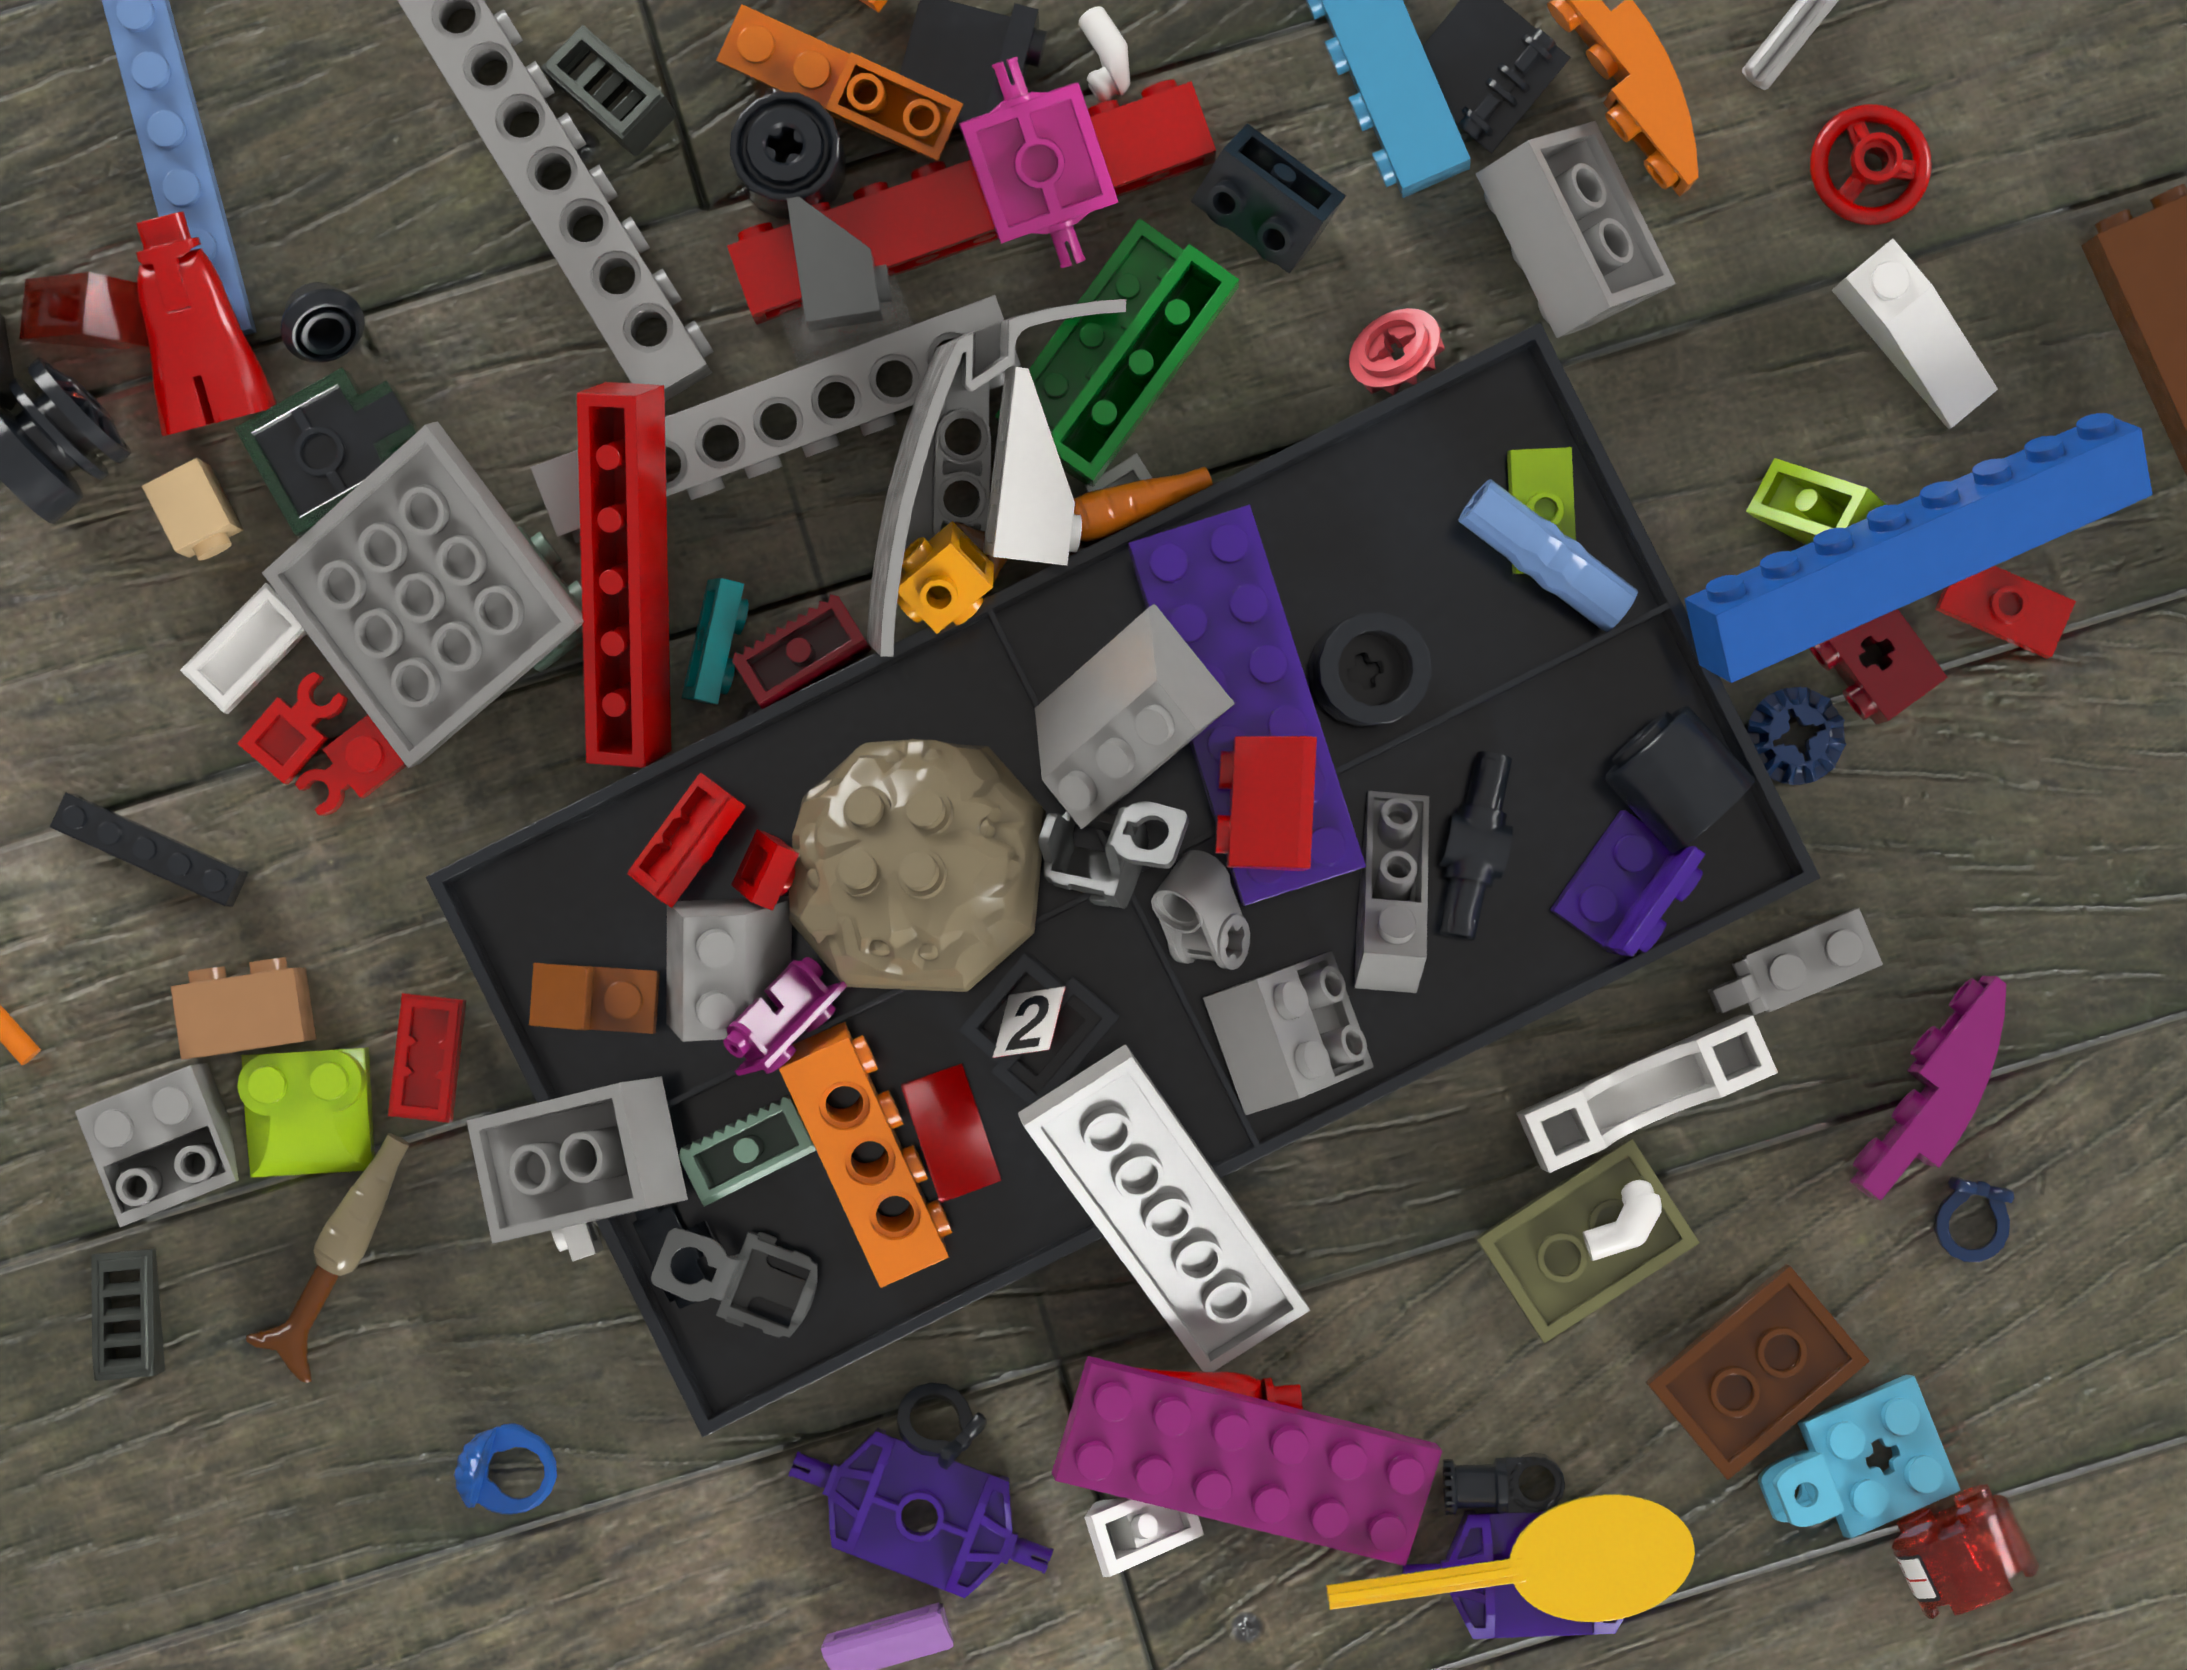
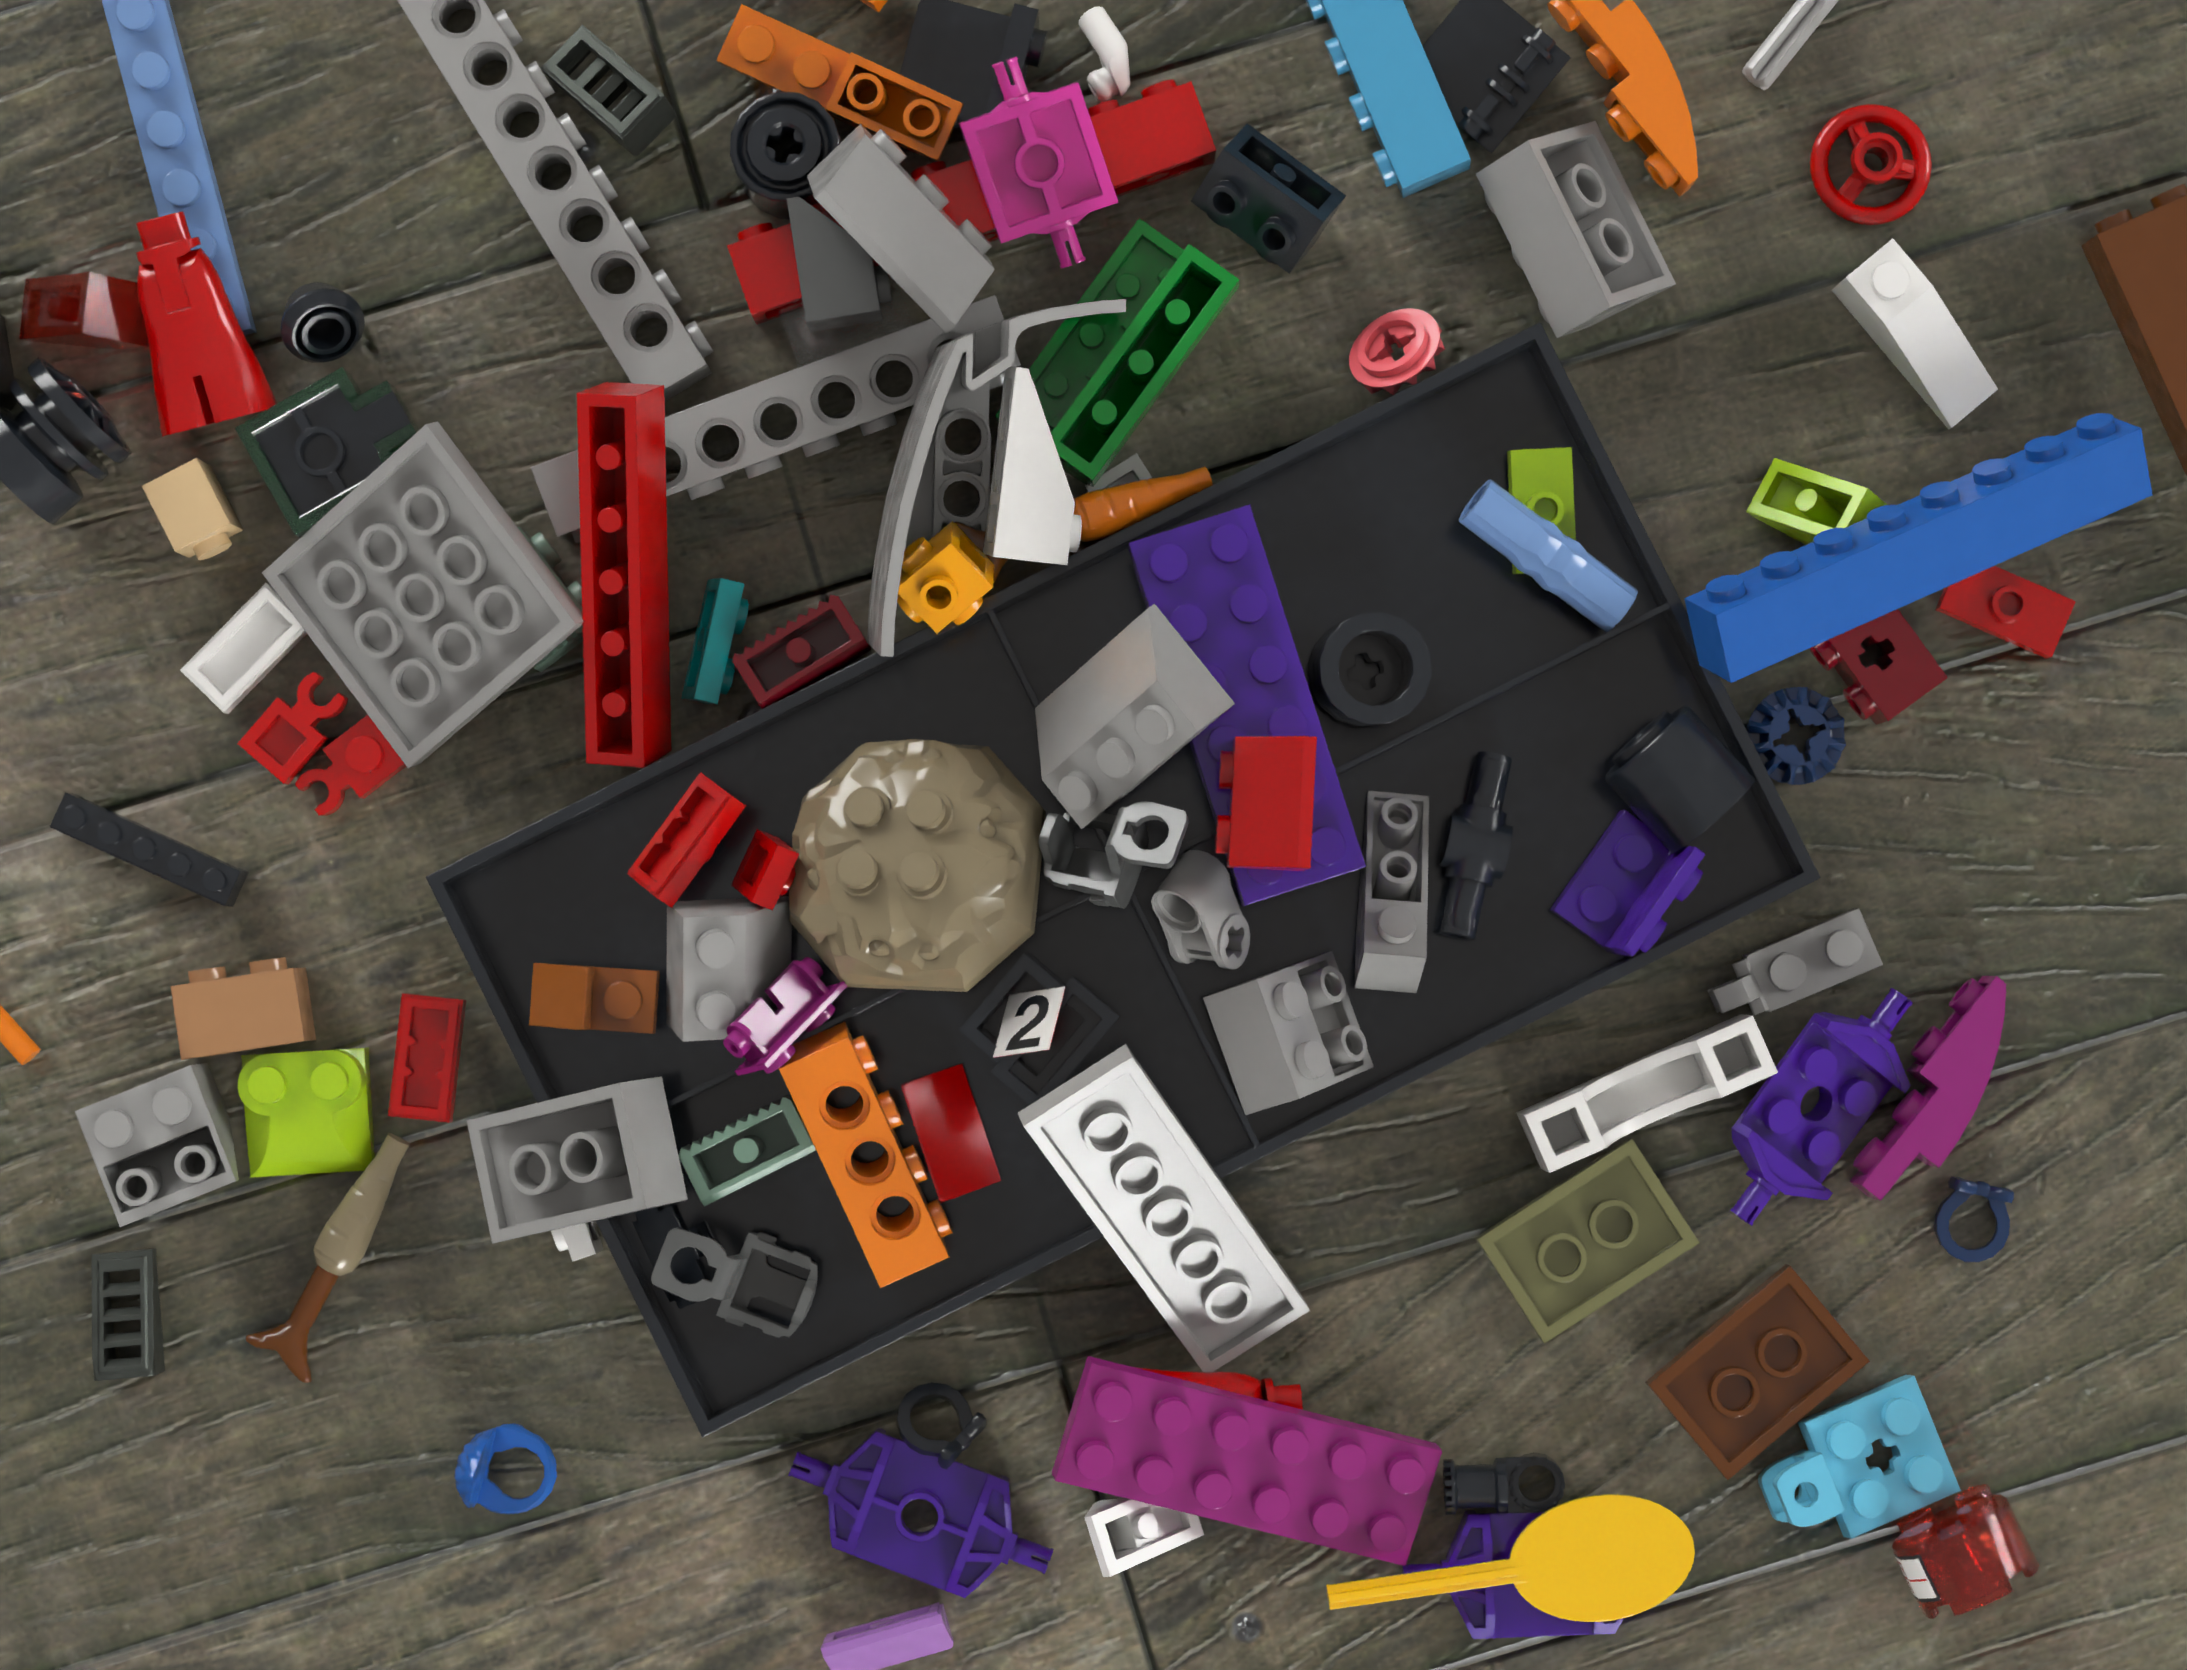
white arm [1583,1180,1662,1261] -> none
none -> light grey slope [807,124,995,334]
none -> dark purple plate [1730,988,1913,1226]

